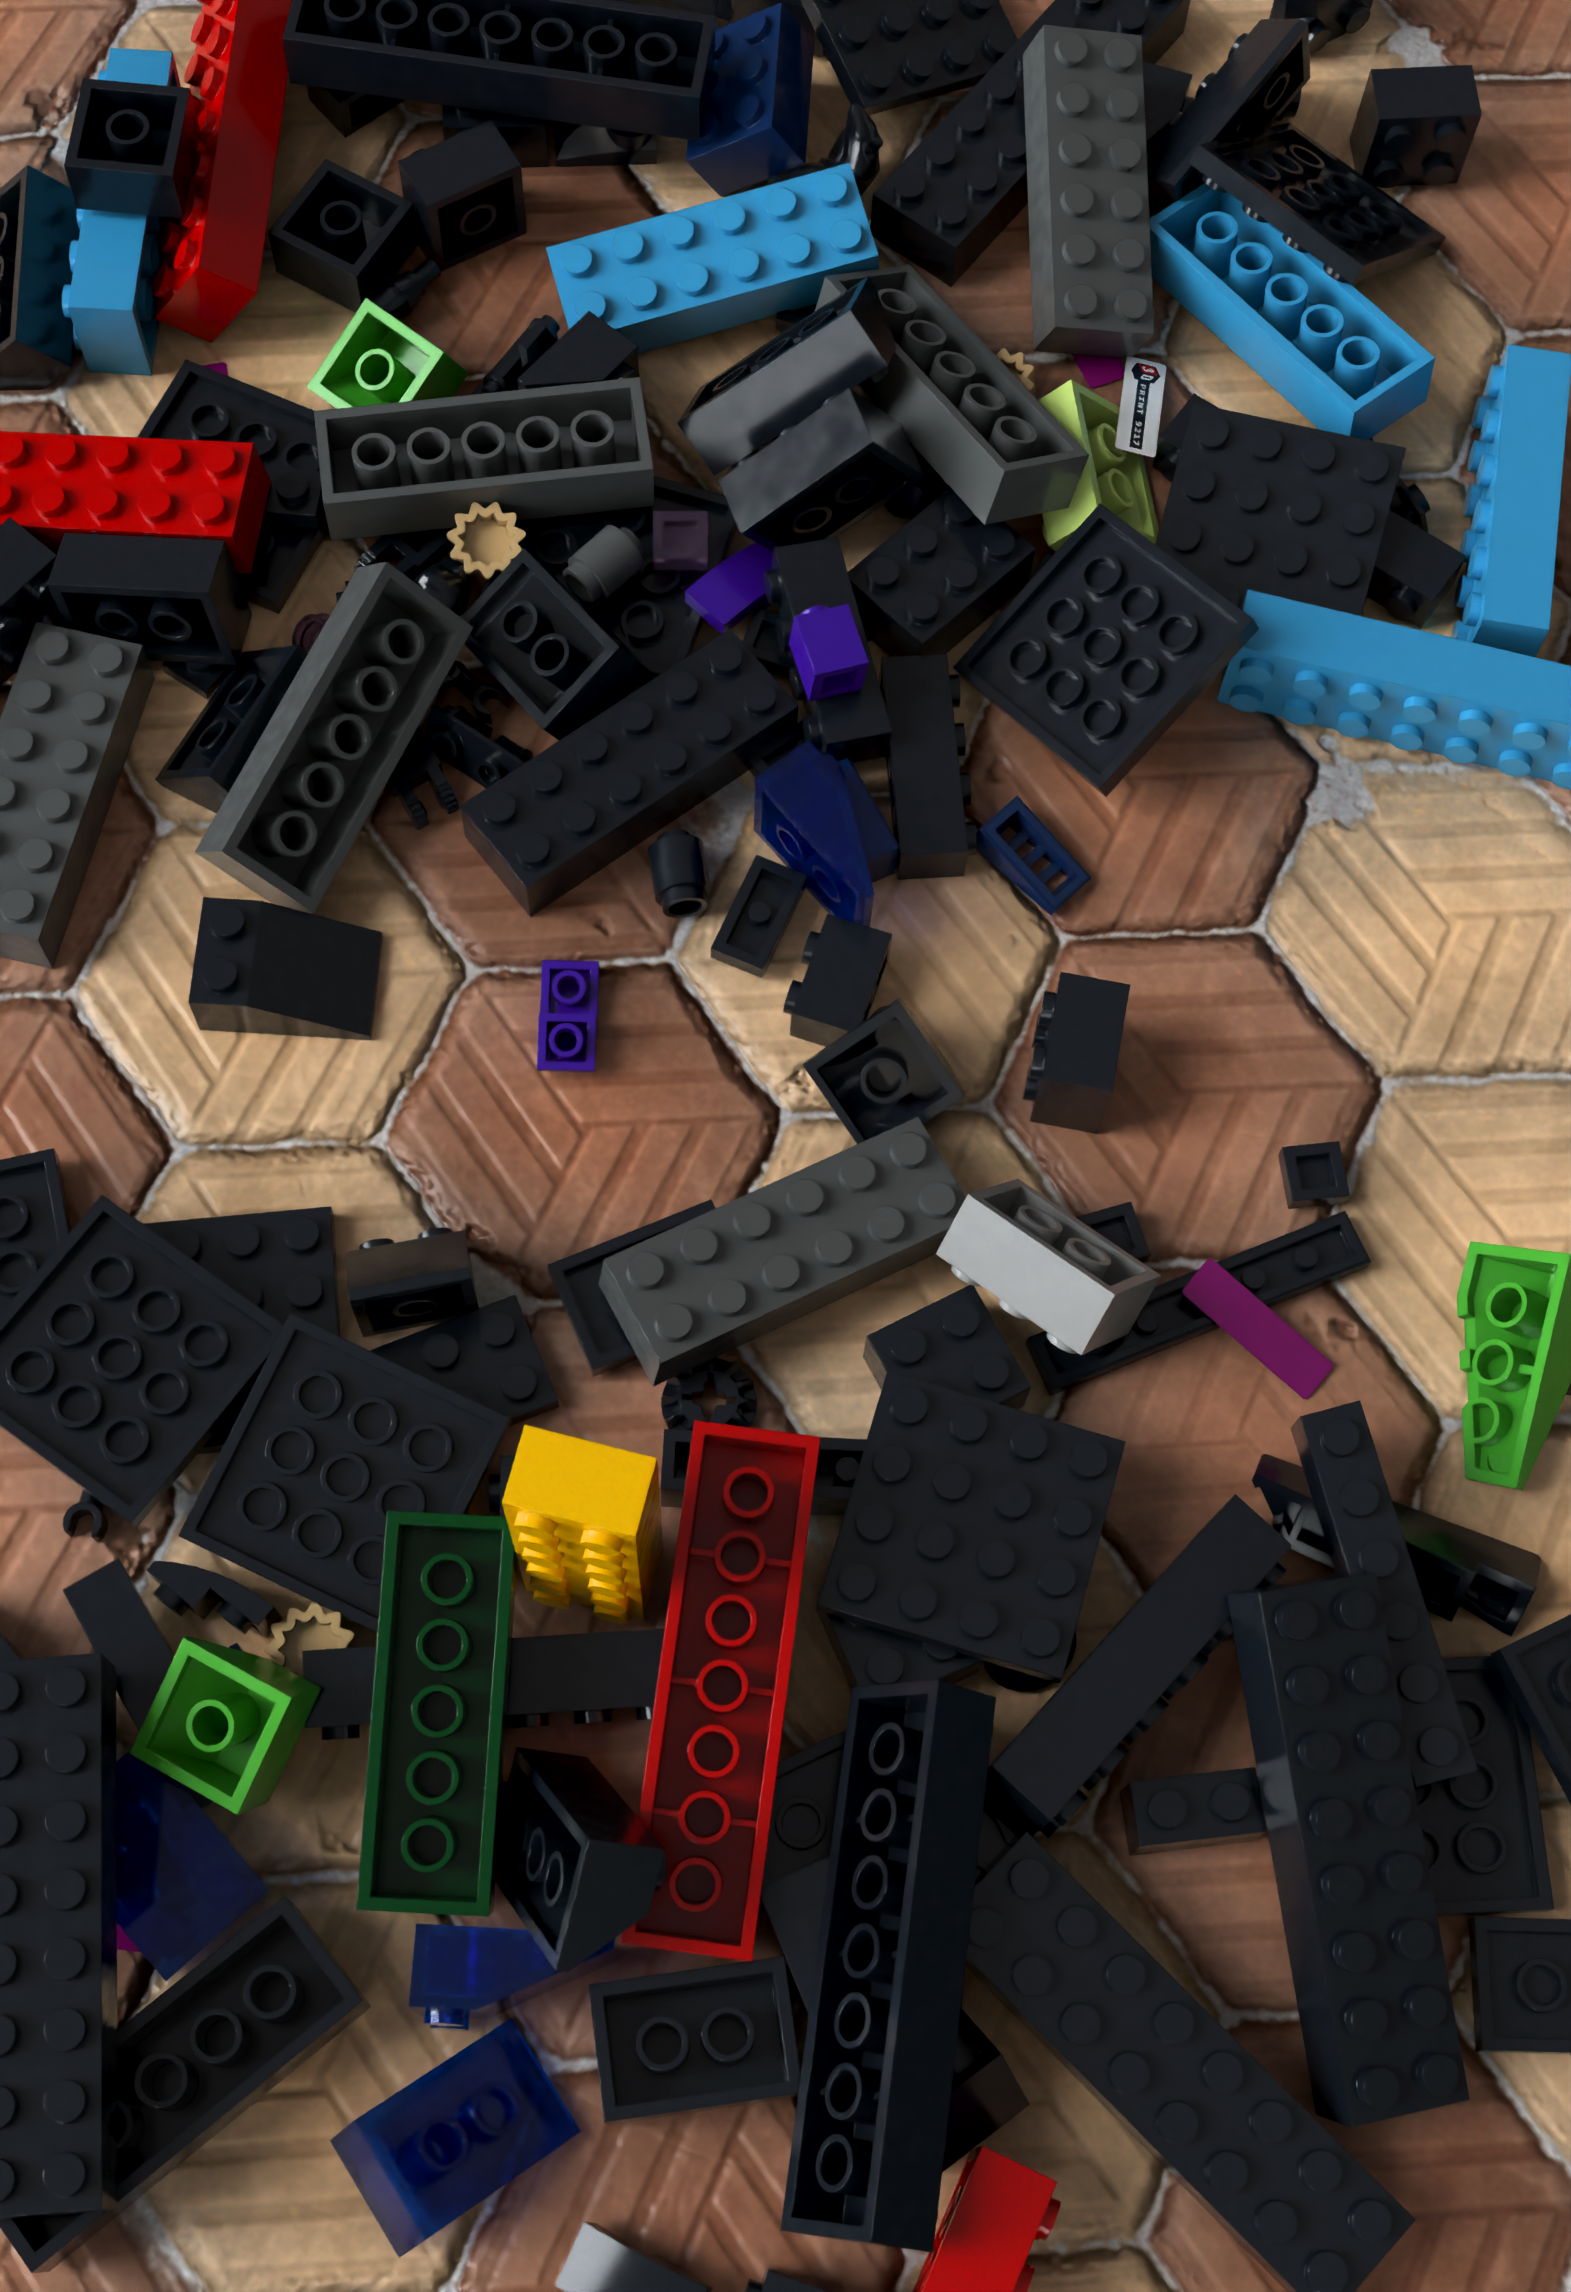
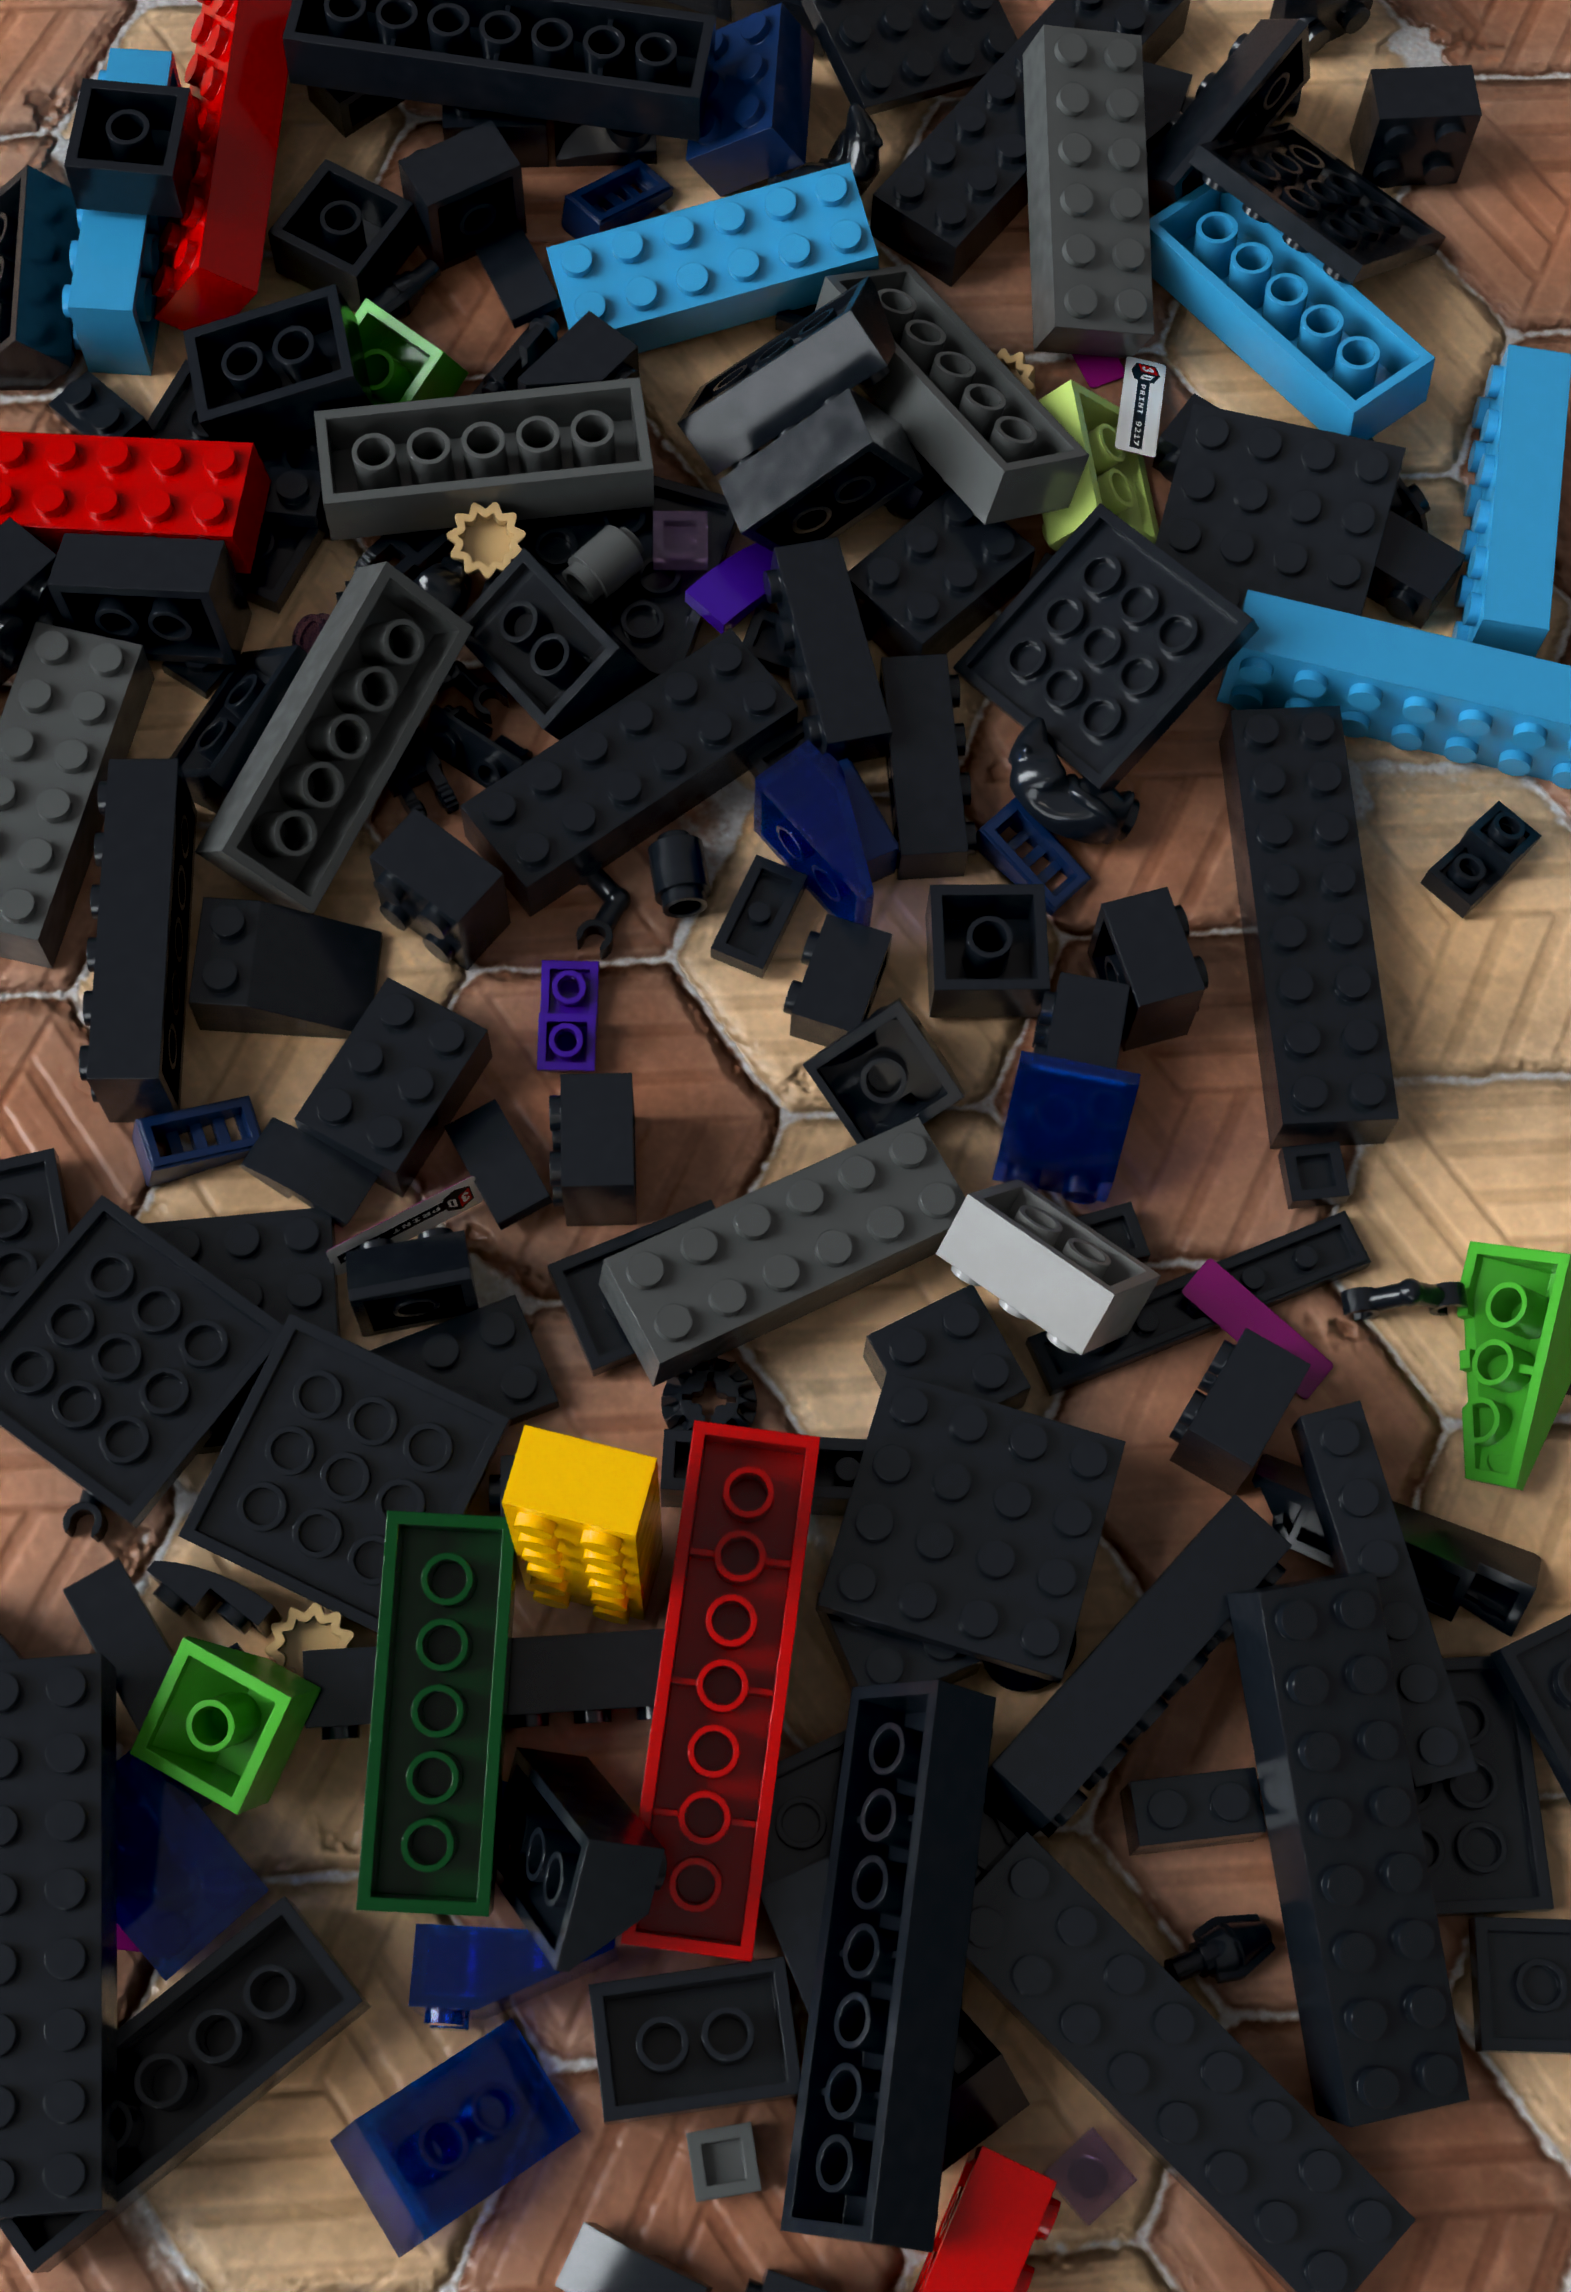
dark purple brick [789,604,869,702] -> none
none -> black plate [48,370,154,438]
none -> black brick [79,759,197,1123]
none -> dark blue slope [132,1095,261,1187]
none -> black brick [183,284,374,446]
none -> black slope [239,1117,378,1228]
none -> black brick [294,978,493,1197]
none -> white sticker [326,1176,483,1275]
none -> black brick [369,808,511,970]
none -> black slope [444,1099,553,1230]
none -> black slope [472,222,561,329]
none -> black brick [549,1073,637,1226]
none -> dark blue slope [562,159,674,239]
none -> black arm [576,861,631,960]
none -> dark grey plate [686,2122,762,2203]
none -> black brick [925,884,1050,1017]
none -> clear blue slope [992,1051,1141,1204]
none -> black animal [1008,717,1140,845]
none -> plate [1042,2127,1137,2226]
none -> black brick [1087,887,1209,1052]
none -> black piece [1164,1914,1276,1984]
none -> black brick [1169,1328,1311,1497]
none -> black brick [1219,706,1399,1149]
none -> black arm [1340,1278,1468,1321]
none -> black slope [1420,801,1542,918]

